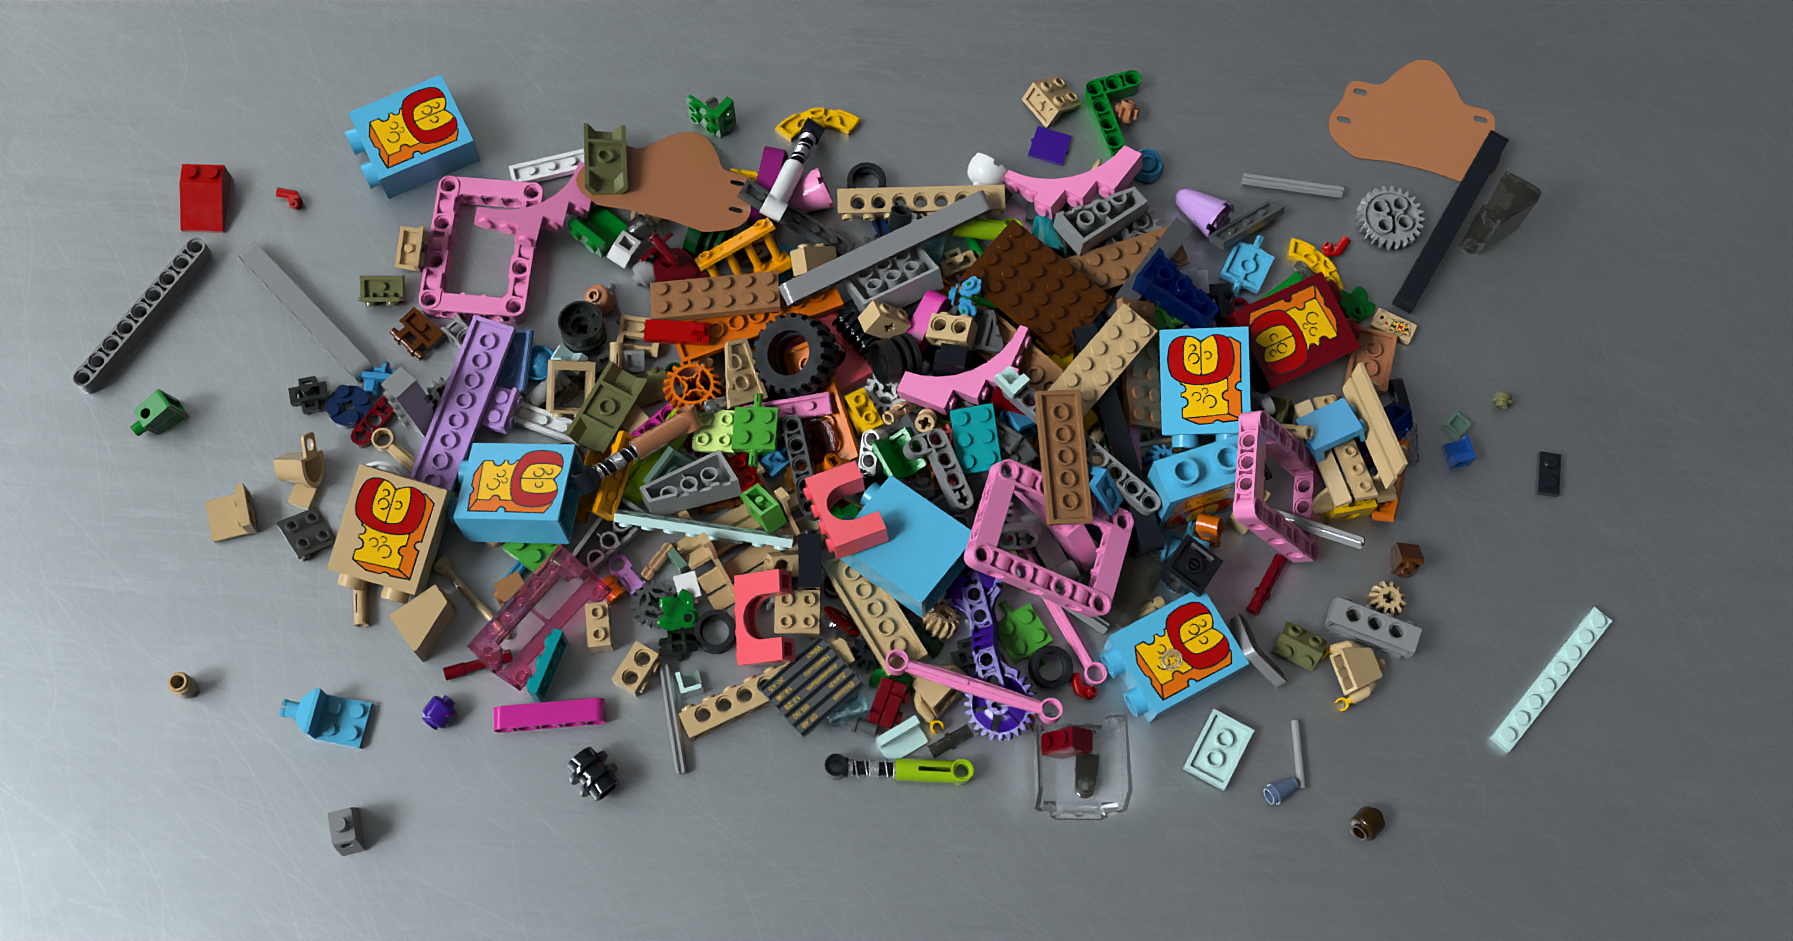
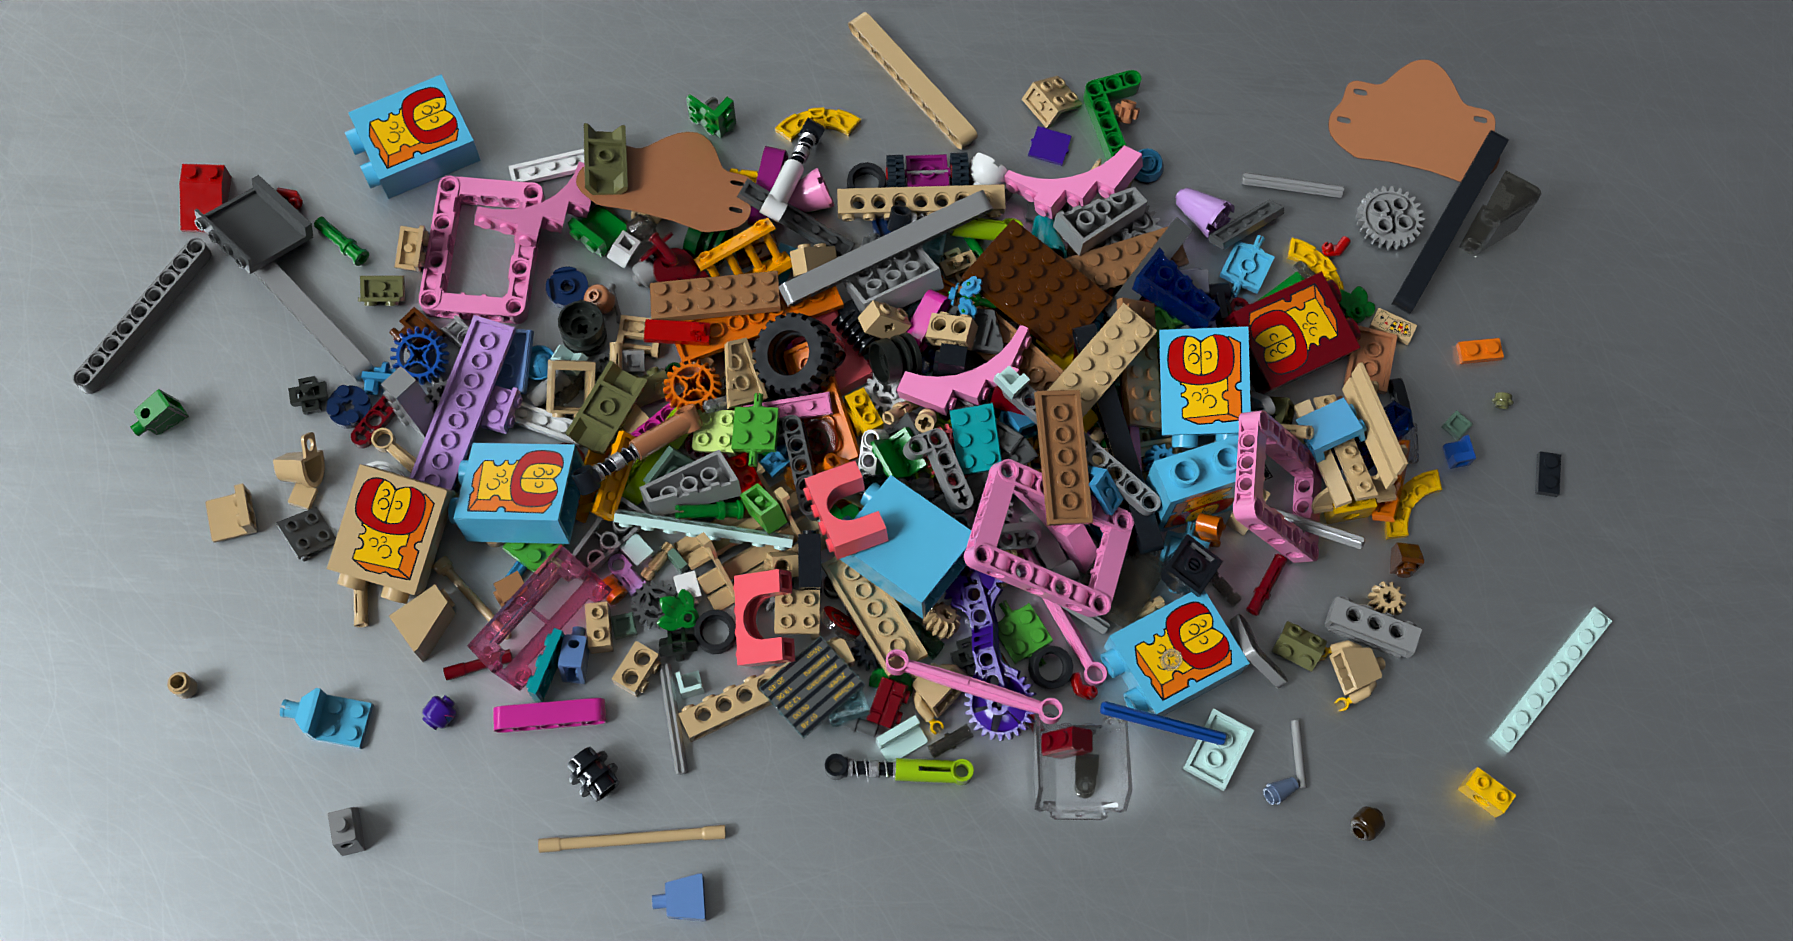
none -> dark grey panel [194,175,313,274]
none -> green pin [314,216,369,266]
none -> blue gear [390,327,450,385]
none -> tan piece [538,825,726,853]
none -> dark blue plate [546,266,589,308]
none -> medium blue torso [558,626,590,684]
none -> sand green tile [611,612,638,640]
none -> light aqua panel [620,533,655,566]
none -> medium blue torso [652,873,706,922]
none -> green pin [675,500,744,520]
none -> tan beam [848,12,978,150]
none -> plate [886,152,969,187]
none -> blue axle [1100,701,1226,745]
none -> clear smoke axle [1210,572,1242,606]
none -> yellow tile [1385,469,1442,540]
none -> orange plate [1456,338,1504,364]
none -> yellow brick [1457,767,1516,818]

